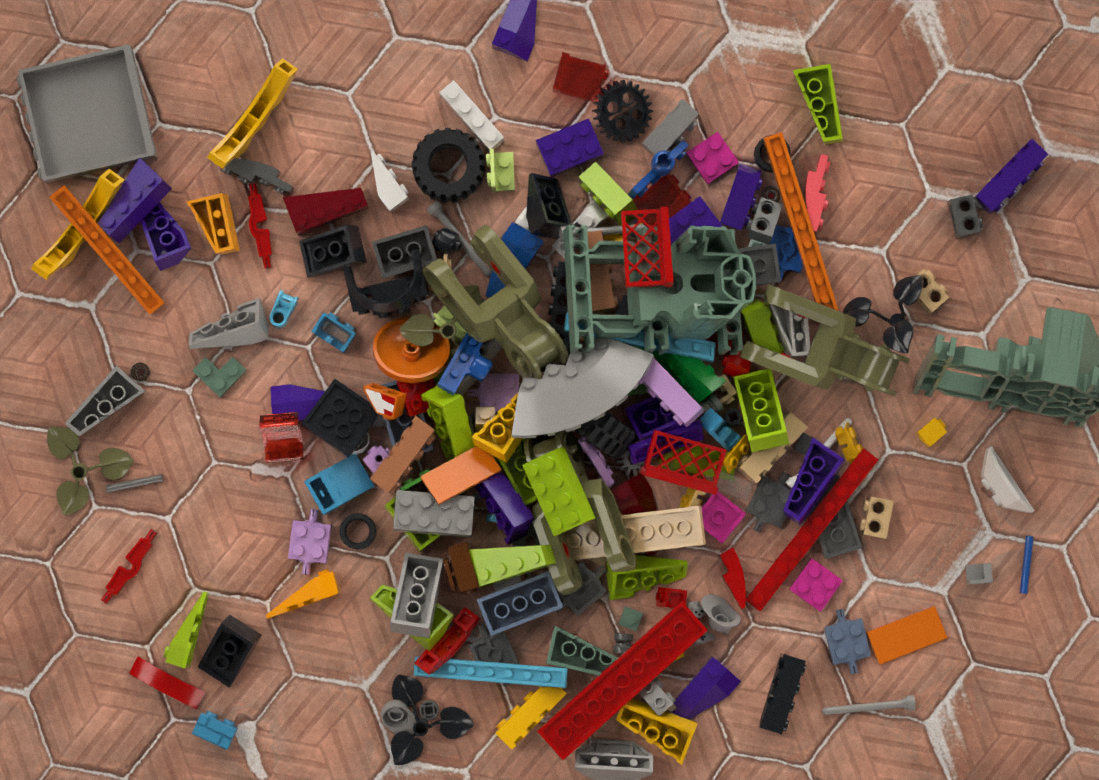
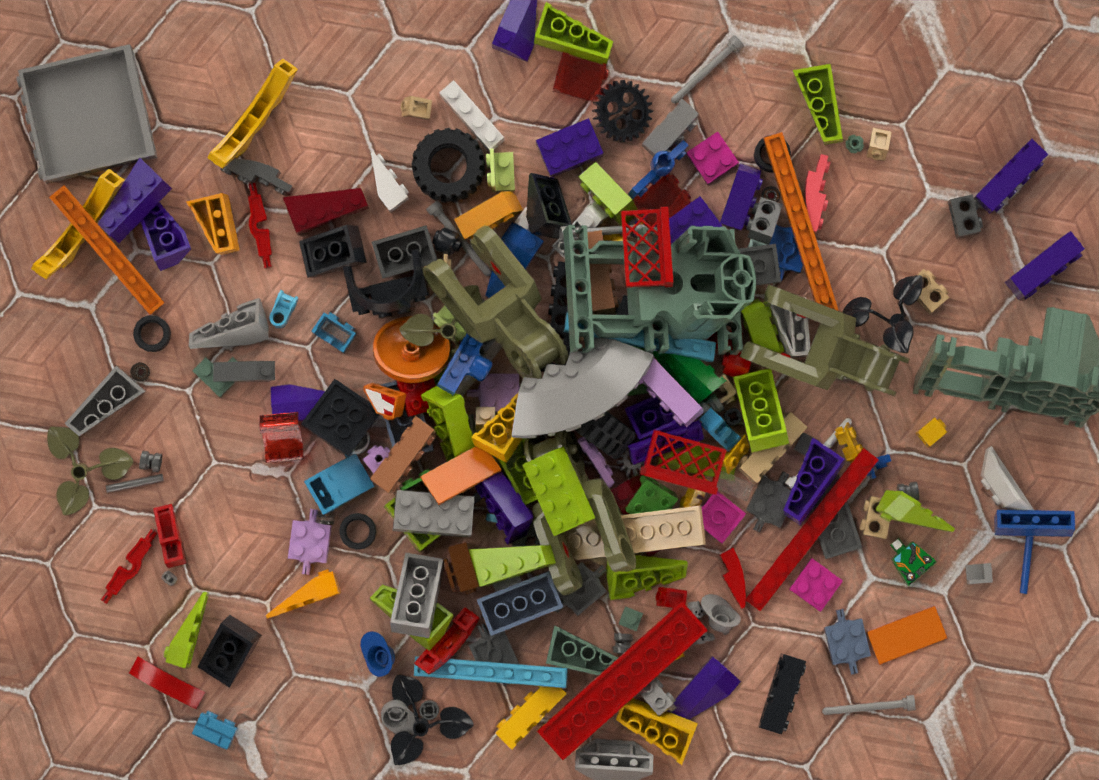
none -> black tyre [133,315,171,352]
none -> dark grey wheel [139,450,162,472]
none -> red slope [153,504,186,568]
none -> light grey rock [162,571,177,586]
none -> dark grey slope [213,361,275,382]
none -> clear smoke tile [316,514,335,525]
none -> blue piece [360,631,395,677]
none -> tan bracket [400,96,432,120]
none -> light orange wedge [454,191,523,239]
none -> lime wedge [534,2,613,66]
none -> bright green bracket [625,475,678,514]
none -> light grey piece [671,35,744,104]
none -> sand green plate [845,135,864,154]
none -> tan bracket [867,128,892,161]
none -> blue bracket [867,454,891,479]
none -> lime wedge [876,490,955,532]
none -> torso [890,538,937,586]
none -> dark grey wheel [897,482,919,501]
none -> blue brick [994,510,1075,537]
none -> dark purple brick [1005,231,1085,300]

